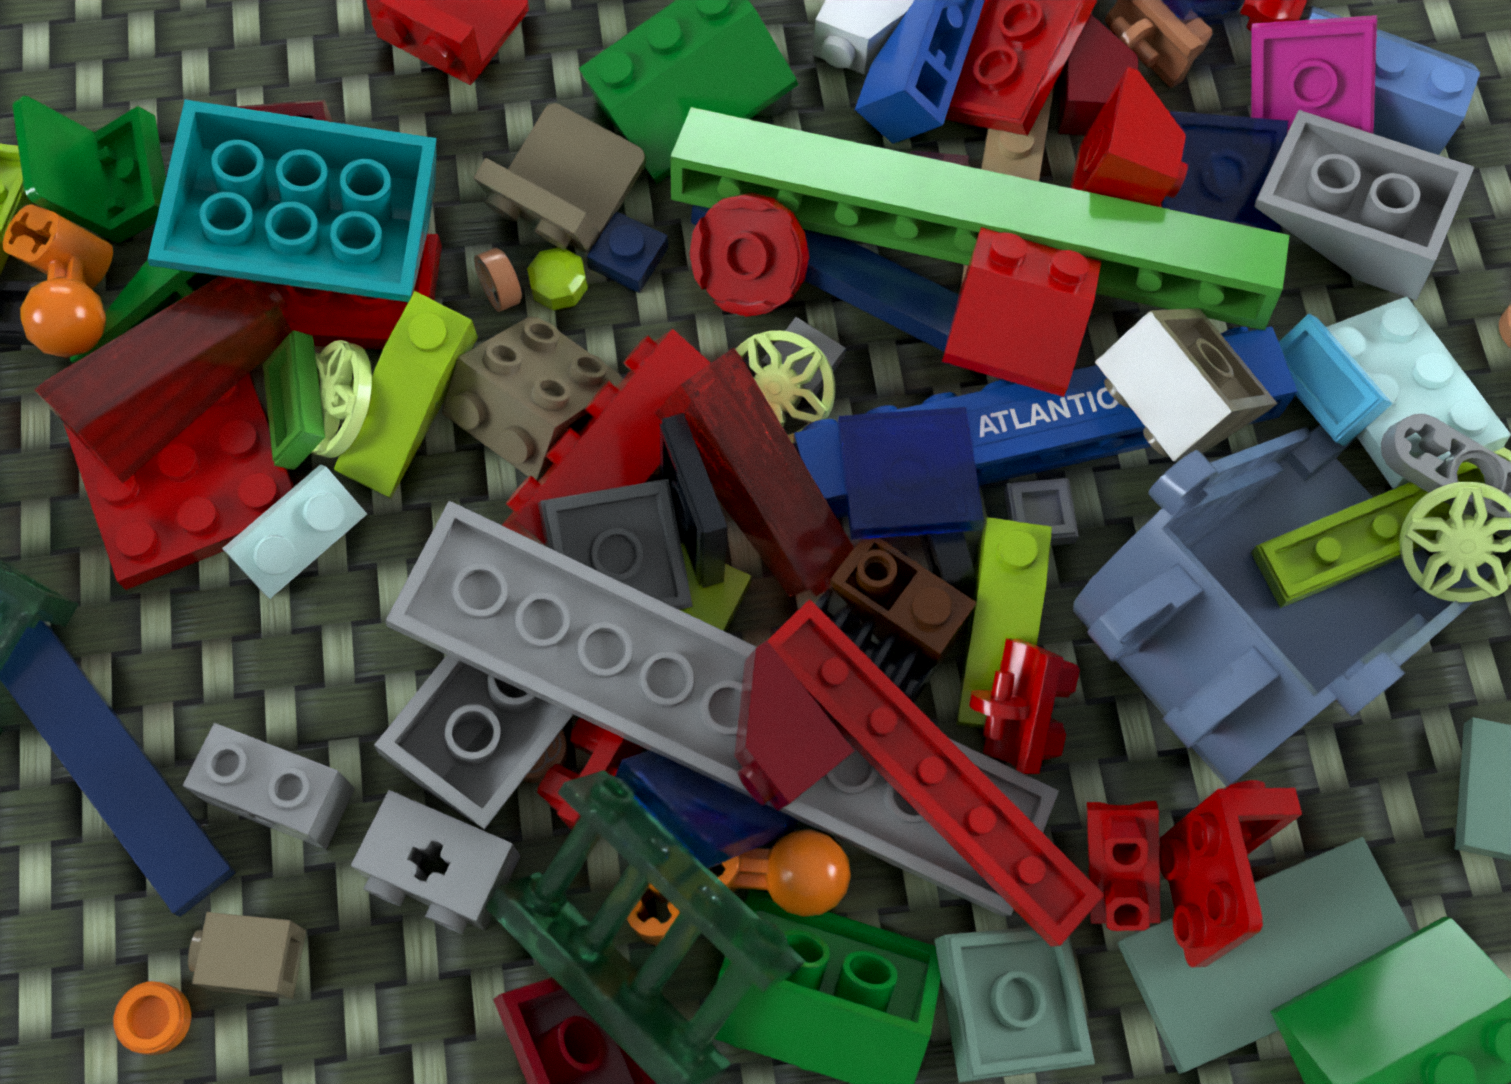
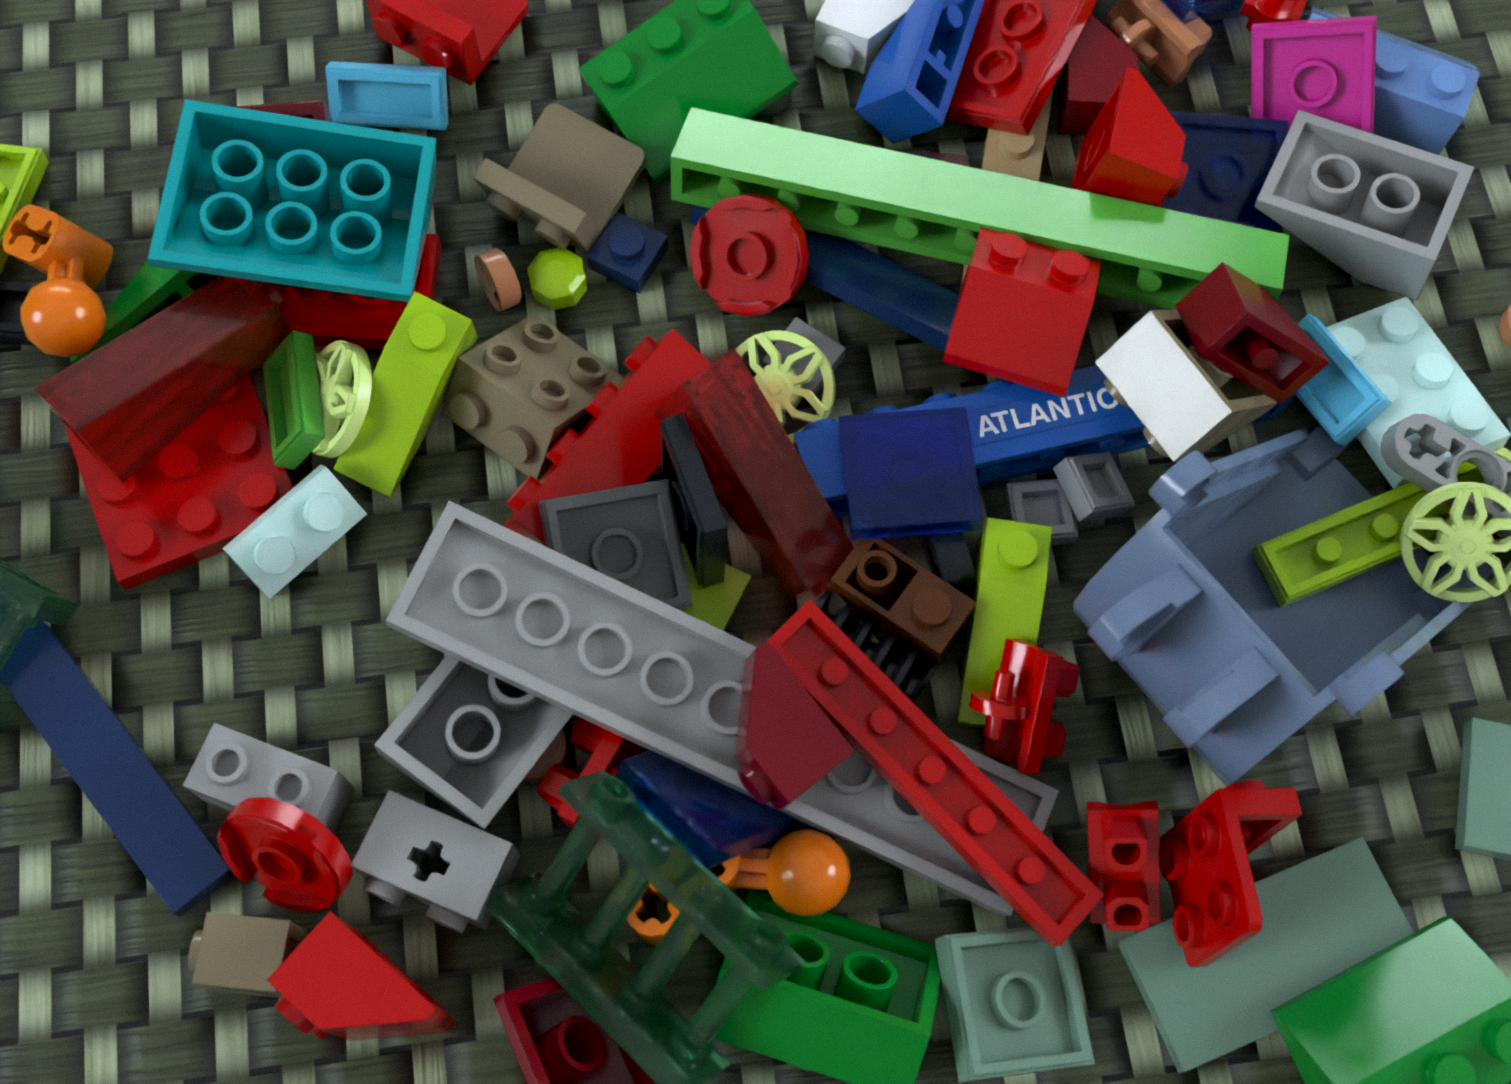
green bracket [12,96,166,244] -> none
orange tile [113,981,191,1055] -> none
none -> red tile [217,798,353,913]
none -> red slope [267,912,458,1041]
none -> medium azure tile [325,61,449,130]
none -> light grey tile [1053,452,1136,523]
none -> dark red slope [1175,262,1330,404]

